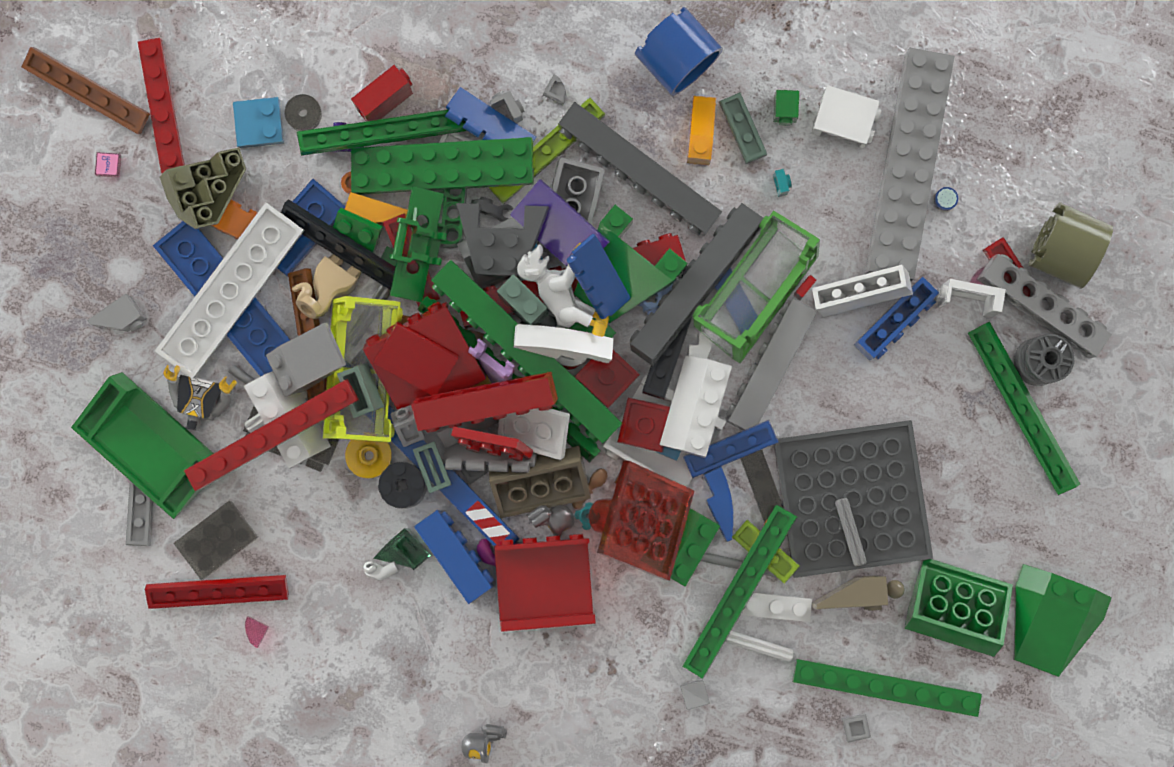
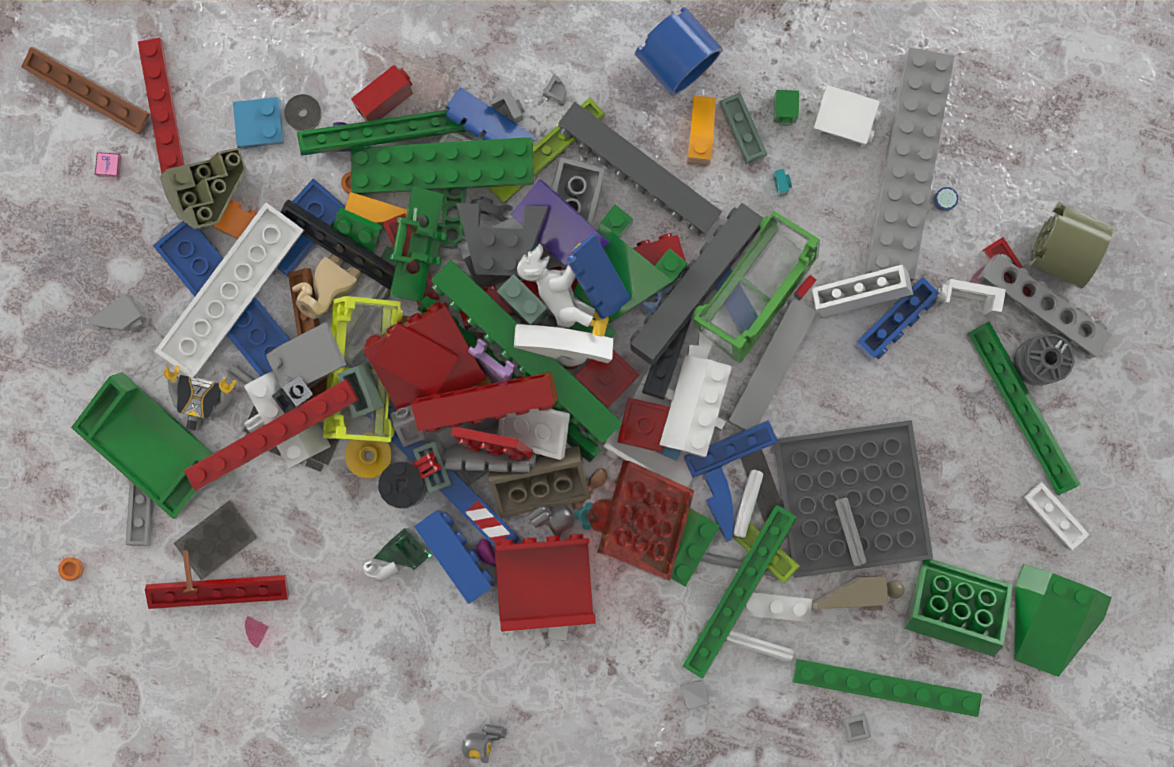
none -> orange tile [58,557,84,581]
none -> dark orange pin [183,551,198,594]
none -> black bracket [272,376,312,413]
none -> red wheel [413,452,442,480]
none -> white sticker [548,626,568,640]
none -> white axle [733,470,763,538]
none -> white plate [1023,482,1090,550]

